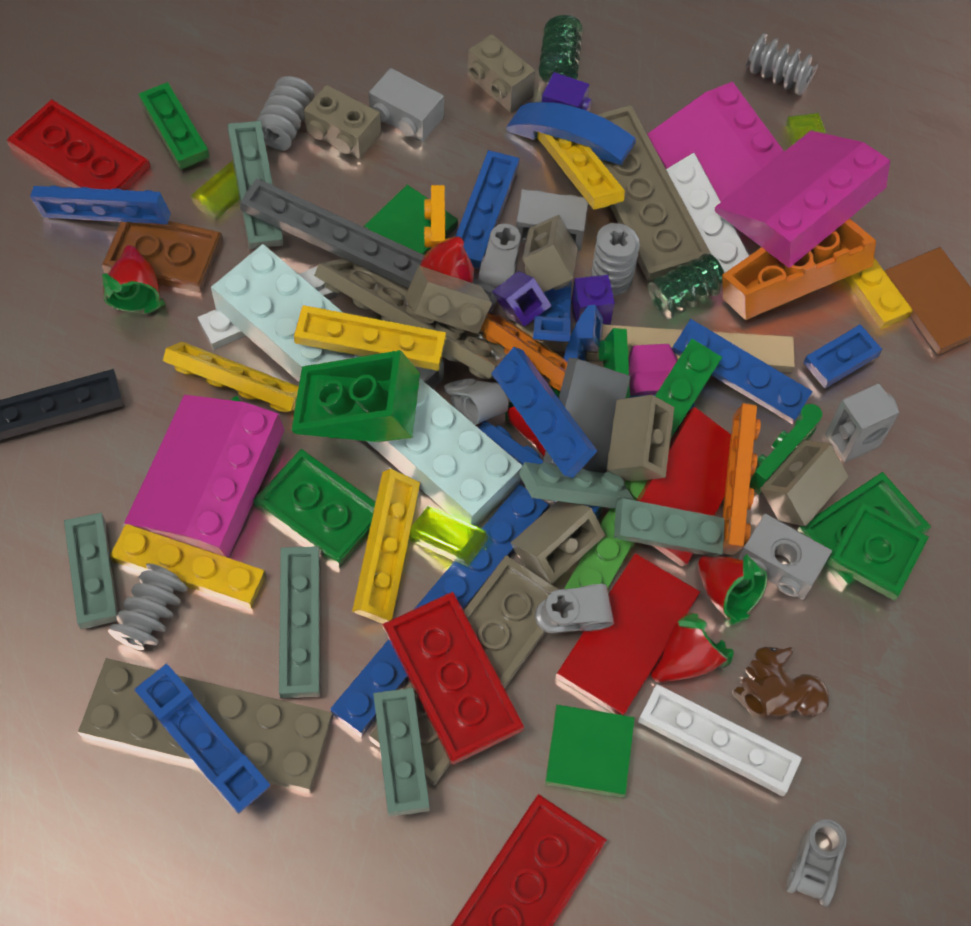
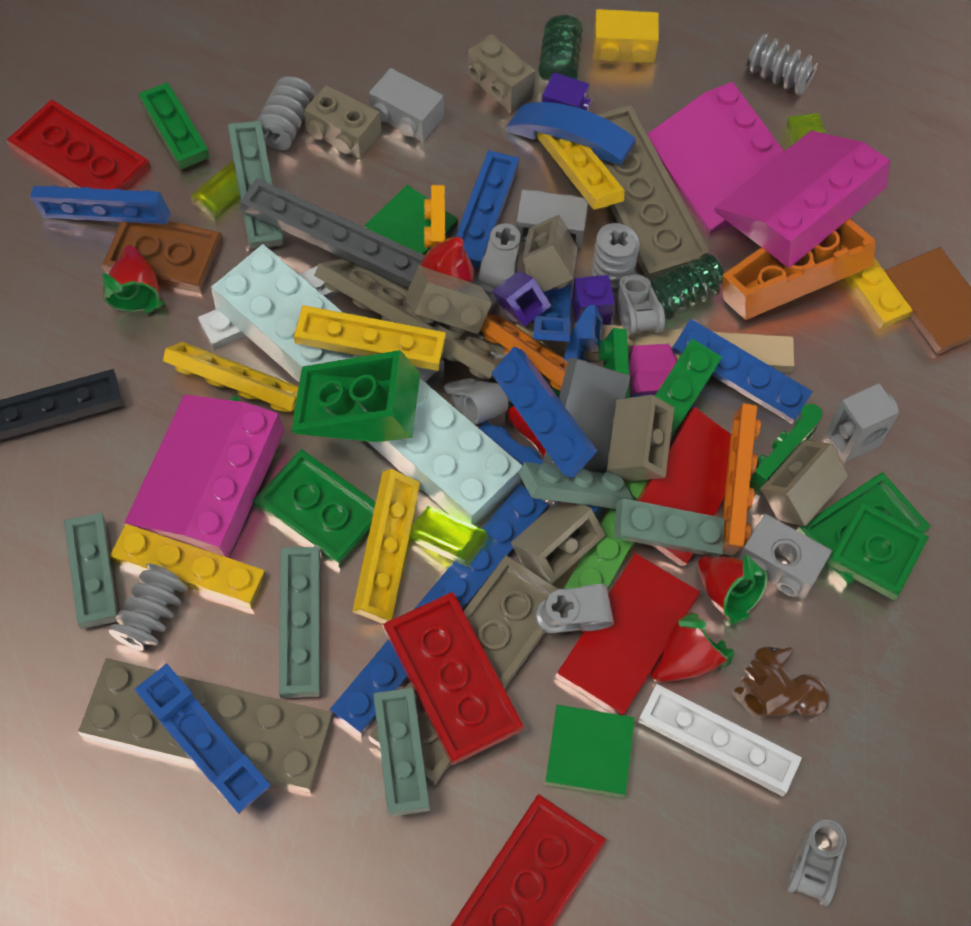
white plate [666,153,750,277] -> none
blue plate [803,324,882,388] -> none
none -> yellow brick [593,9,659,63]
none -> light grey piece [616,274,665,336]

